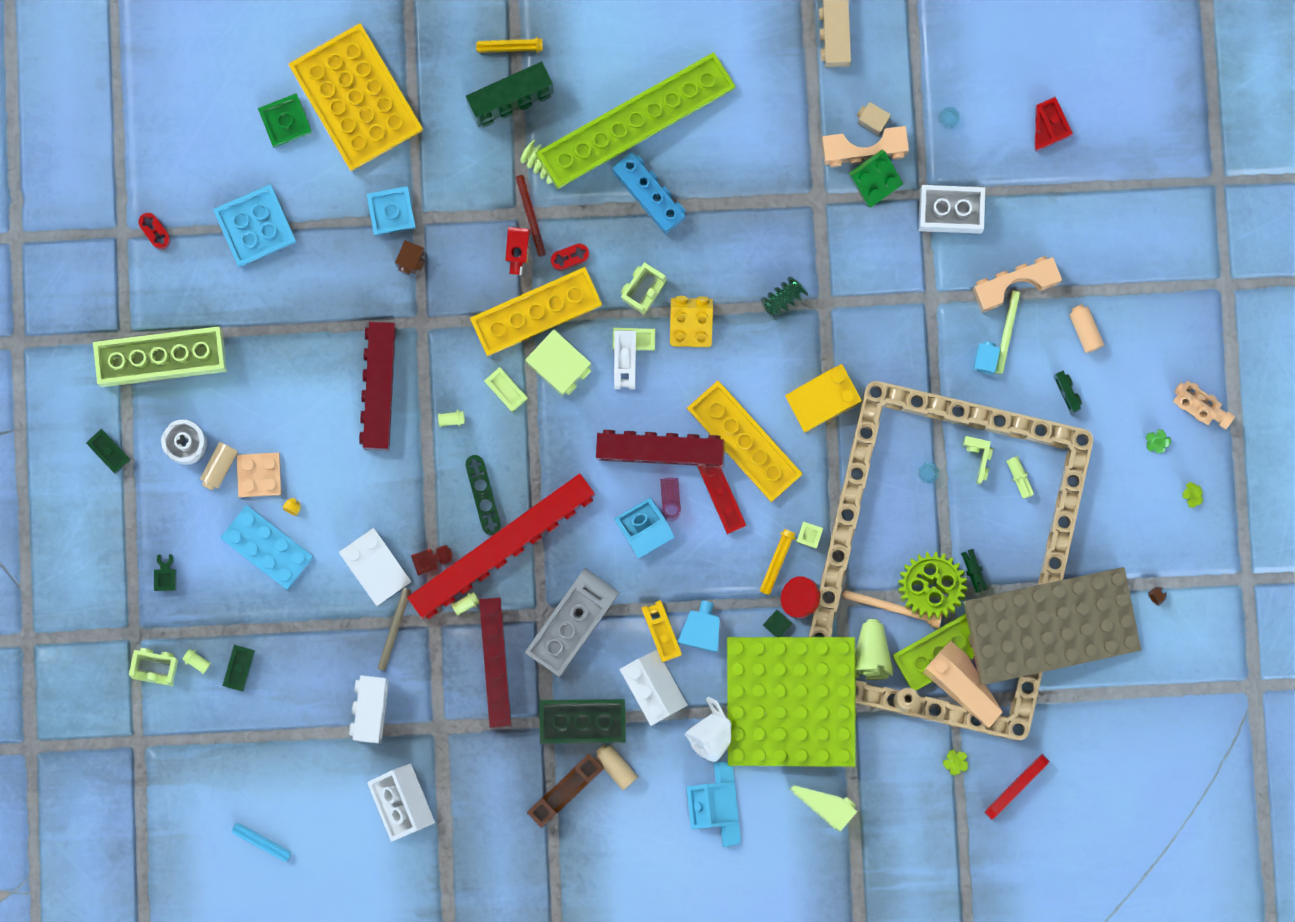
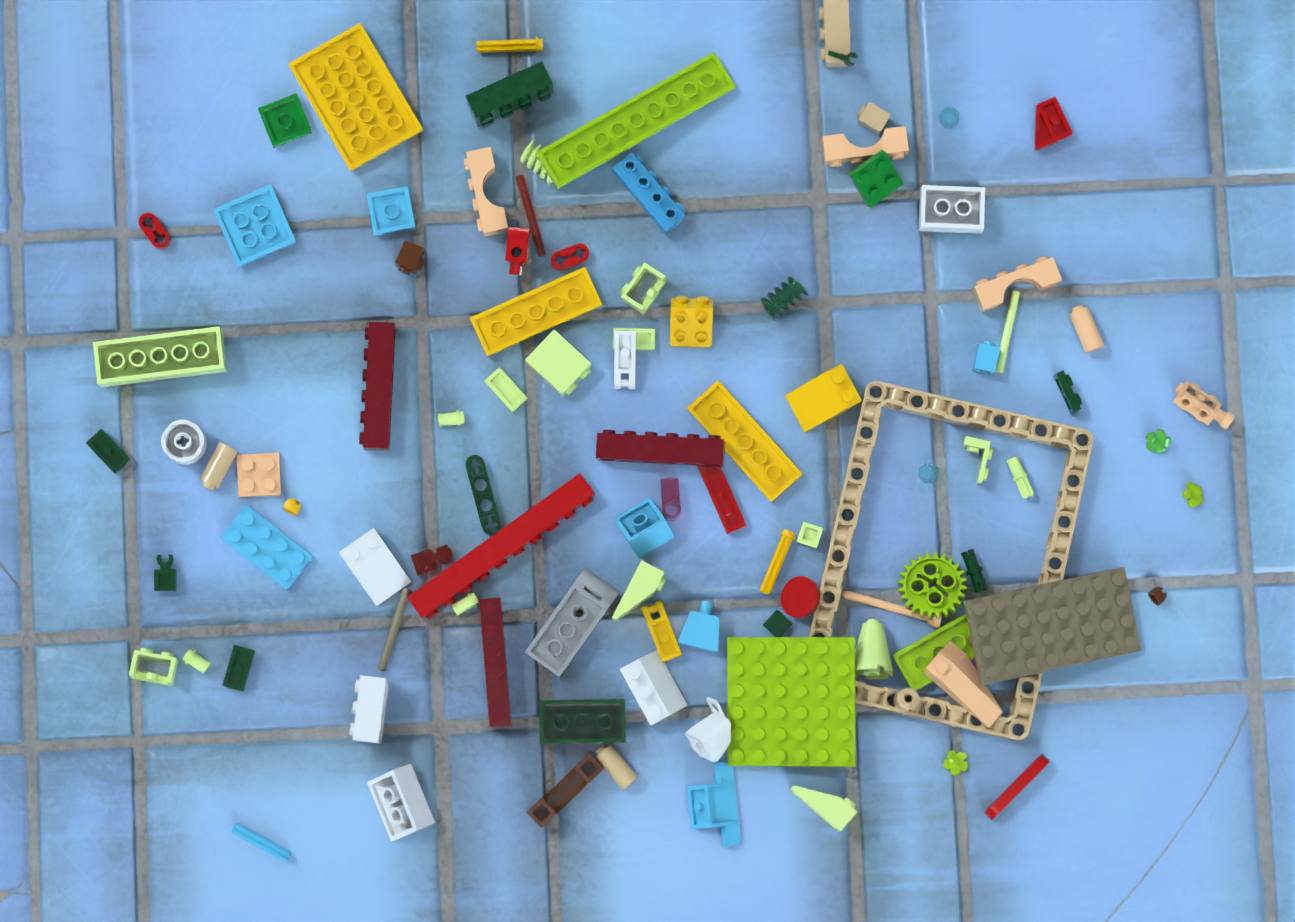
none -> light nougat arch [463,147,508,237]
none -> yellowish green slope [612,560,666,622]
none -> dark green hand [828,50,858,67]

